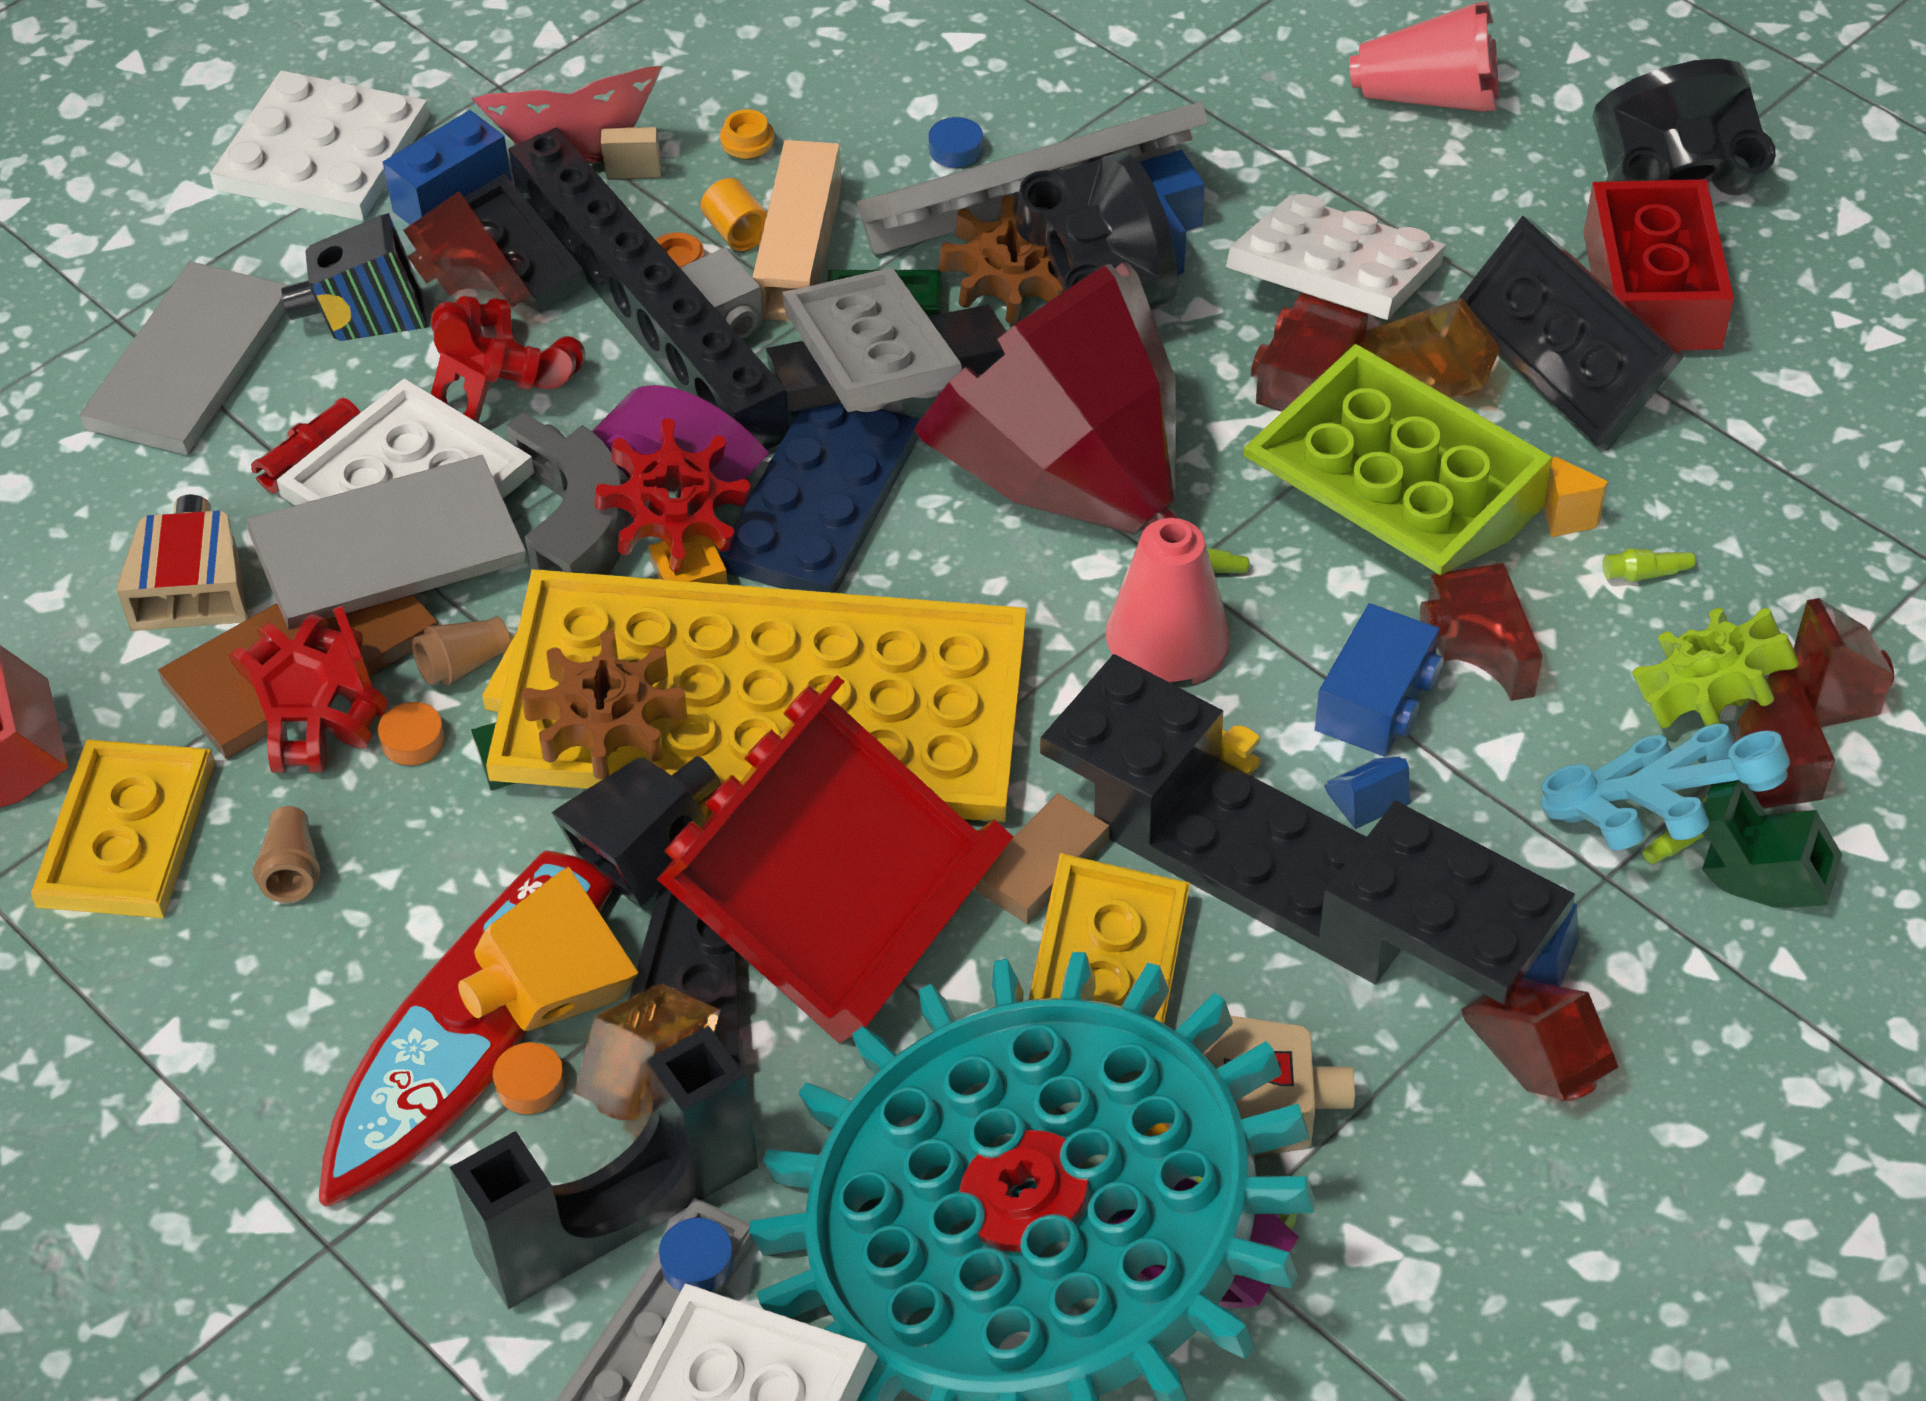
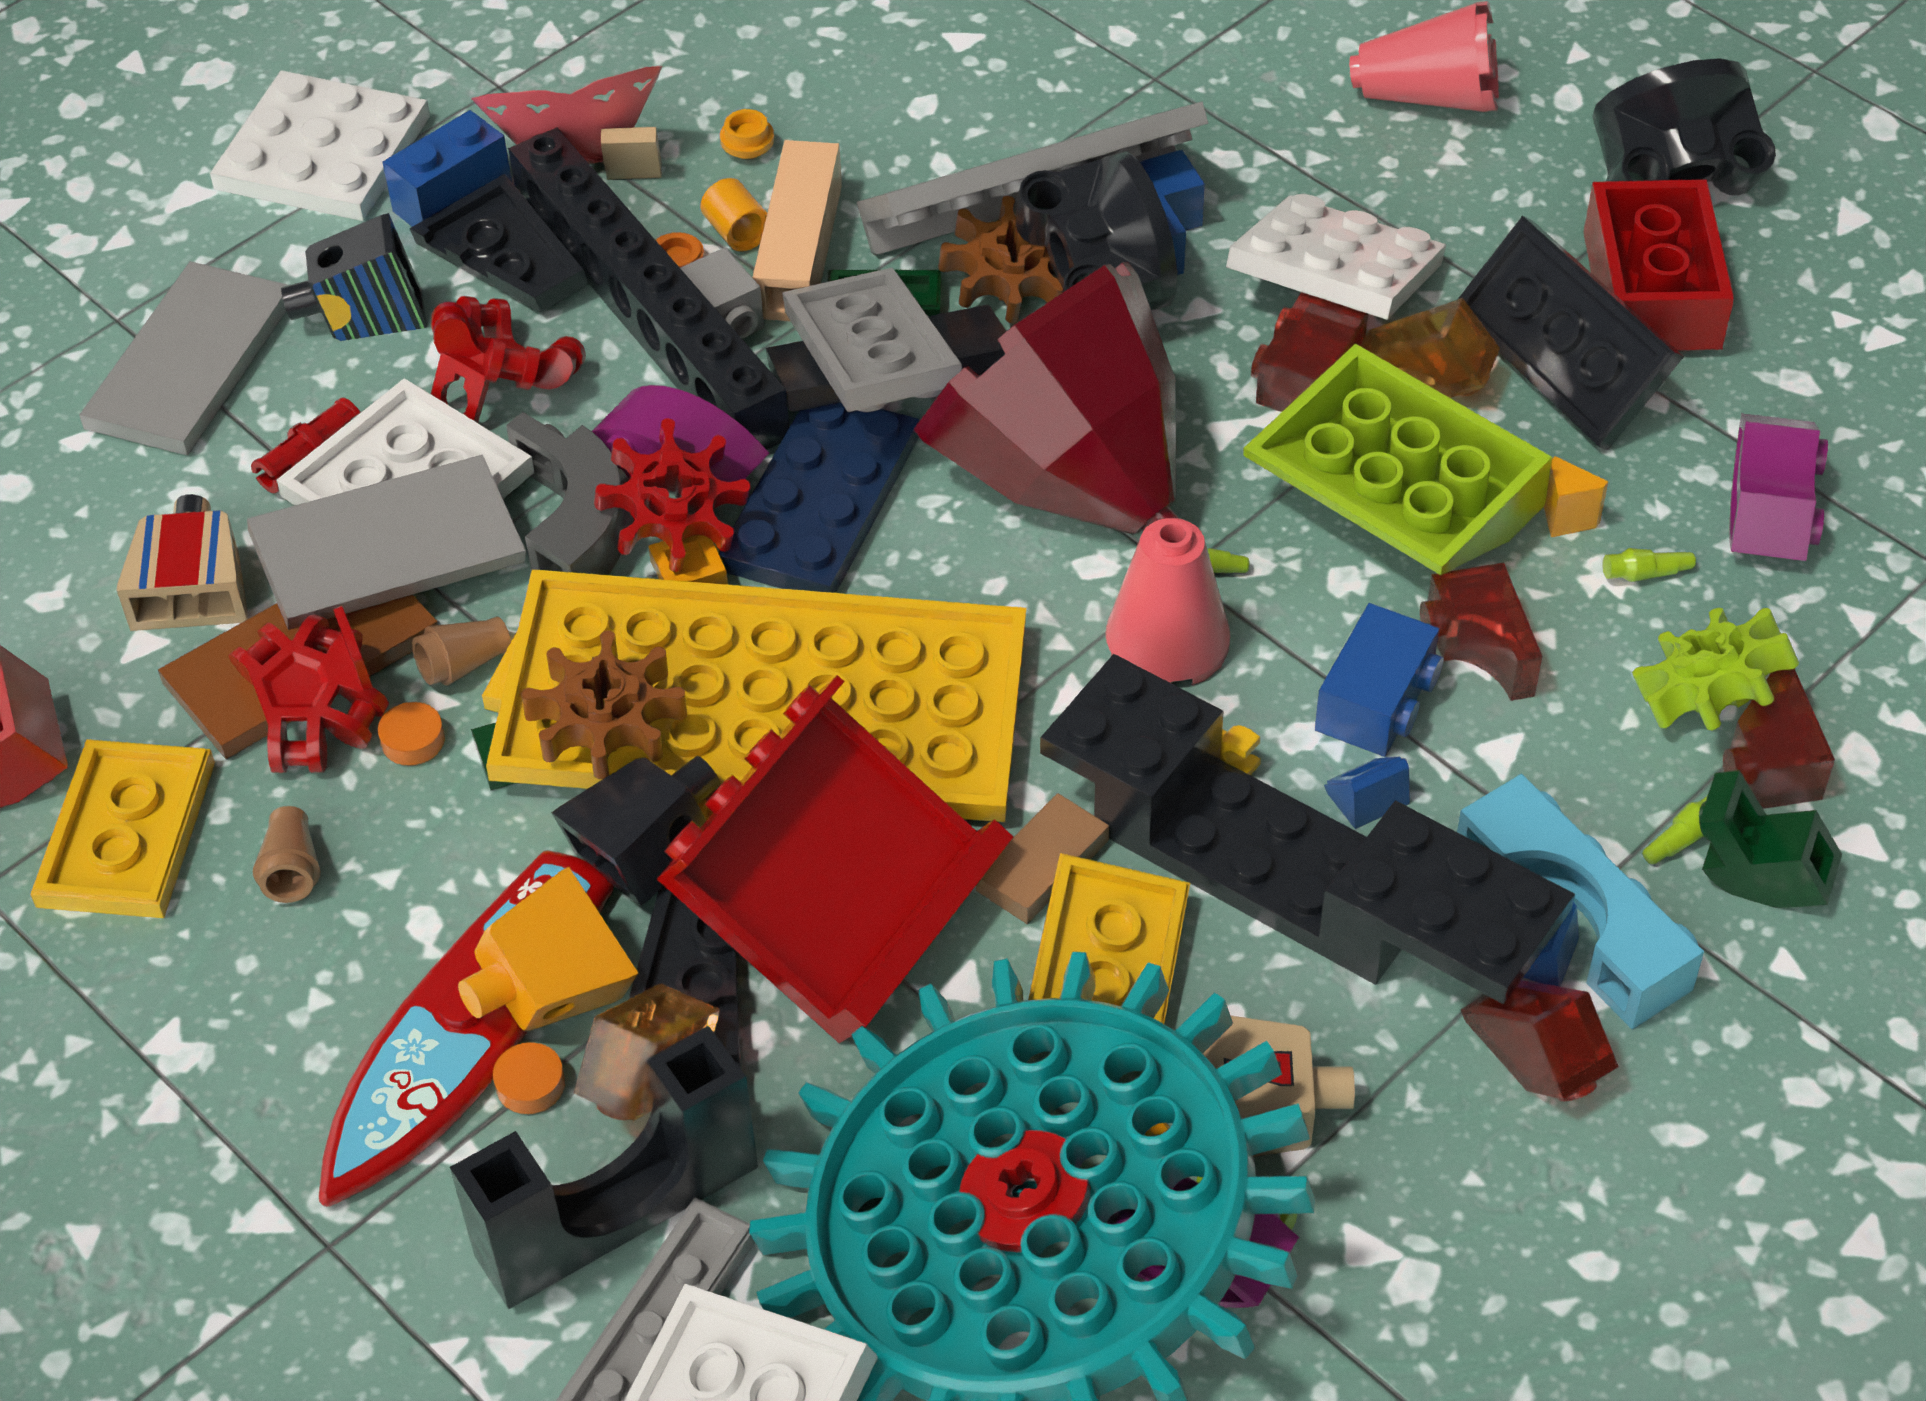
clear red arch [403,192,531,308] -> none
blue tile [659,1218,734,1292] -> none
blue tile [929,117,983,168] -> none
medium azure plant [1541,724,1790,850] -> none
clear red slope [1783,598,1894,730] -> none
none -> medium azure arch [1457,773,1704,1030]
none -> magenta brick [1729,413,1828,561]

